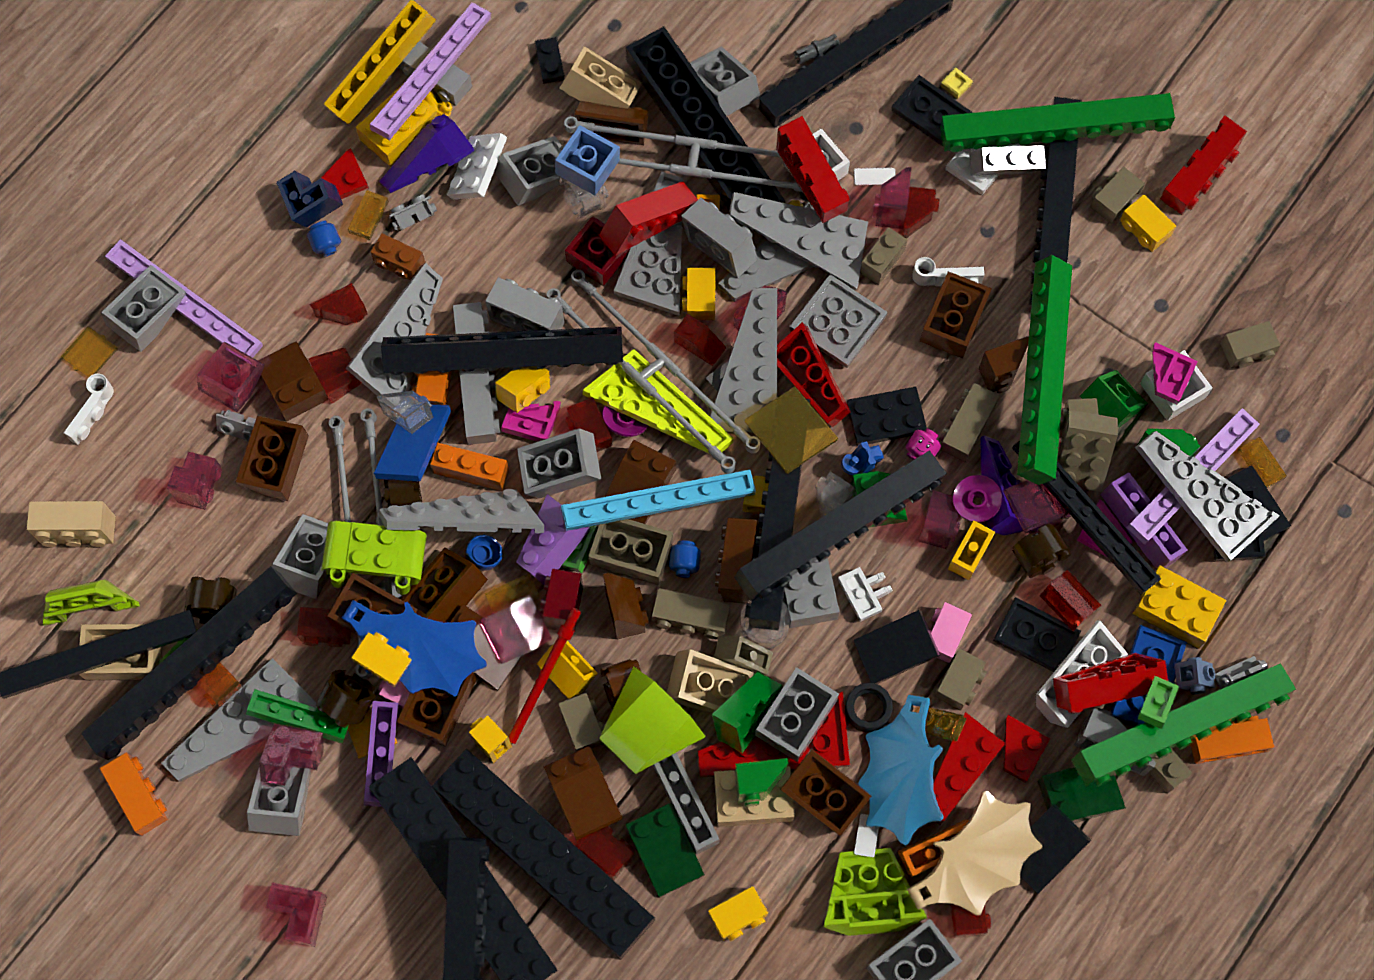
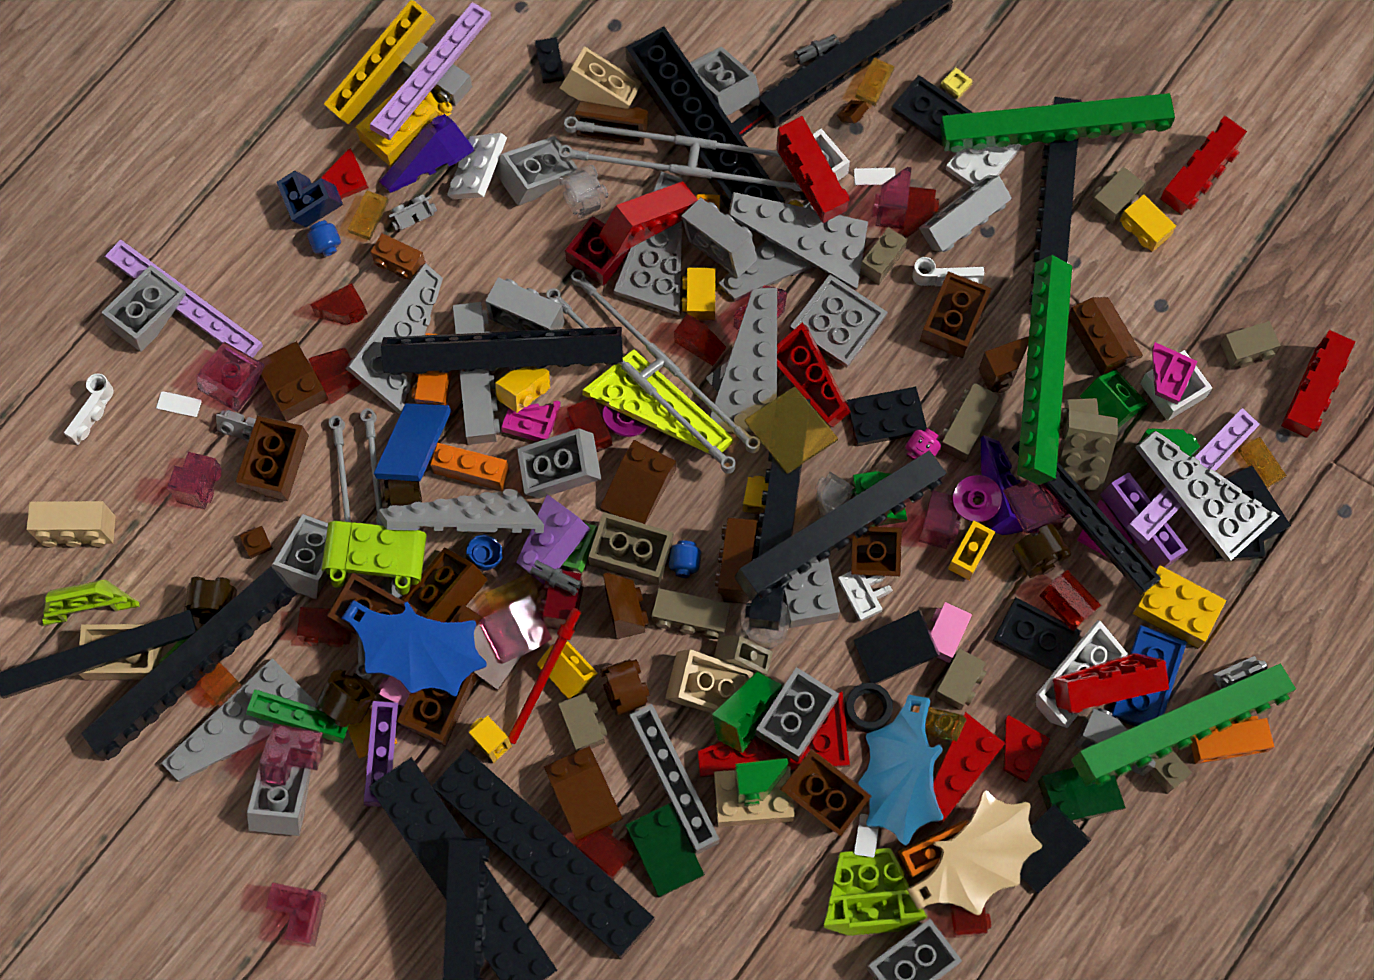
clear yellow piece [61,326,118,378] -> none
orange brick [100,752,168,836] -> none
yellow brick [352,632,412,687] -> none
clear slope [377,391,434,434] -> none
medium blue brick [555,125,620,196] -> none
medium azure tile [561,470,756,531] -> none
lime wedge [599,667,706,774] -> none
yellow brick [708,886,768,942] -> none
blue hips [841,442,884,475] -> none
brick [969,146,1046,175] -> none
bright green plate [1138,676,1179,729] -> none
sand blue brick [1175,657,1215,695] -> none
none -> white sticker [156,391,202,417]
none -> reddish brown plate [240,526,273,559]
none -> dark grey pin [530,560,582,596]
none -> black sticker [732,105,766,137]
none -> reddish brown plate [837,100,869,124]
none -> reddish brown slope [851,526,902,577]
none -> clear yellow plate [855,58,895,107]
none -> light grey brick [919,175,1012,252]
none -> reddish brown slope [1068,297,1143,376]
none -> red wedge [1281,330,1356,438]

